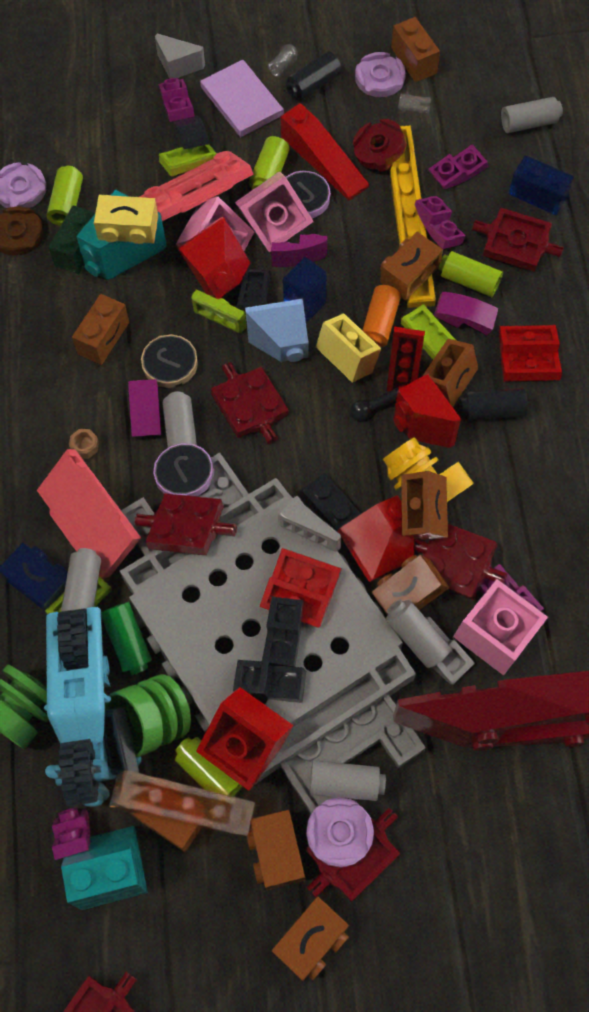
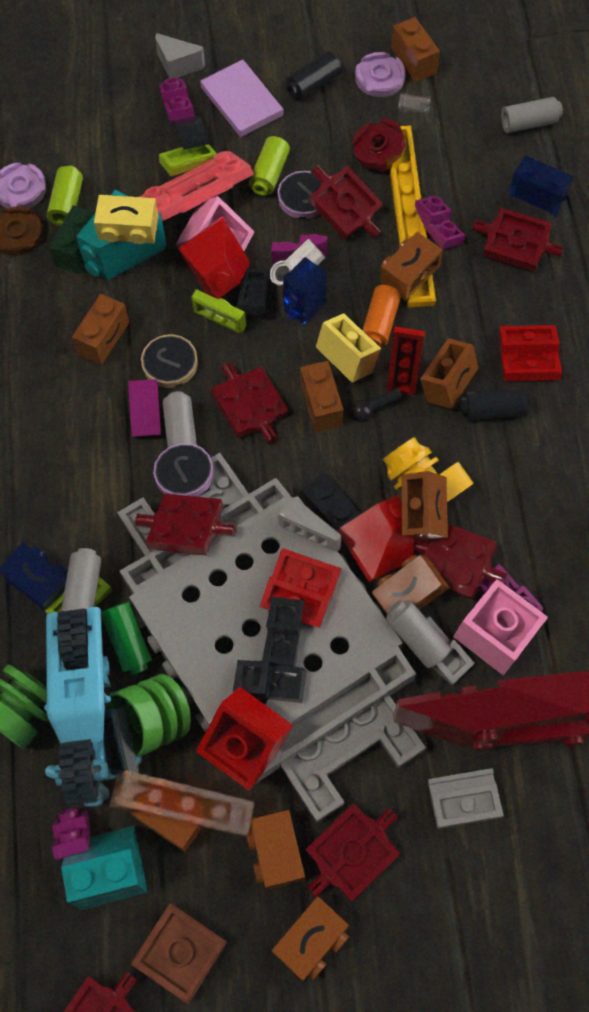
coral piece [37,449,141,579] -> none
medium nougat tile [69,429,99,459] -> none
lime brick [175,737,242,807] -> none
bright pink slope [235,172,314,252] -> none
light blue slope [245,299,308,362] -> none
clear pin [267,44,298,77] -> none
red slope [280,103,369,201] -> none
lavender tile [306,797,374,868] -> none
light grey brick [309,761,386,801] -> none
red slope [393,374,461,448] -> none
lime plate [401,304,456,360] -> none
magenta slope [429,144,488,189] -> none
magenta slope [434,292,498,335] -> none
lime brick [438,251,503,298] -> none
none -> copper plate [131,903,227,1004]
none -> white piece [270,239,325,293]
none -> dark orange brick [300,361,344,433]
none -> dark red plate [308,165,384,240]
none -> light grey plate [427,768,504,829]

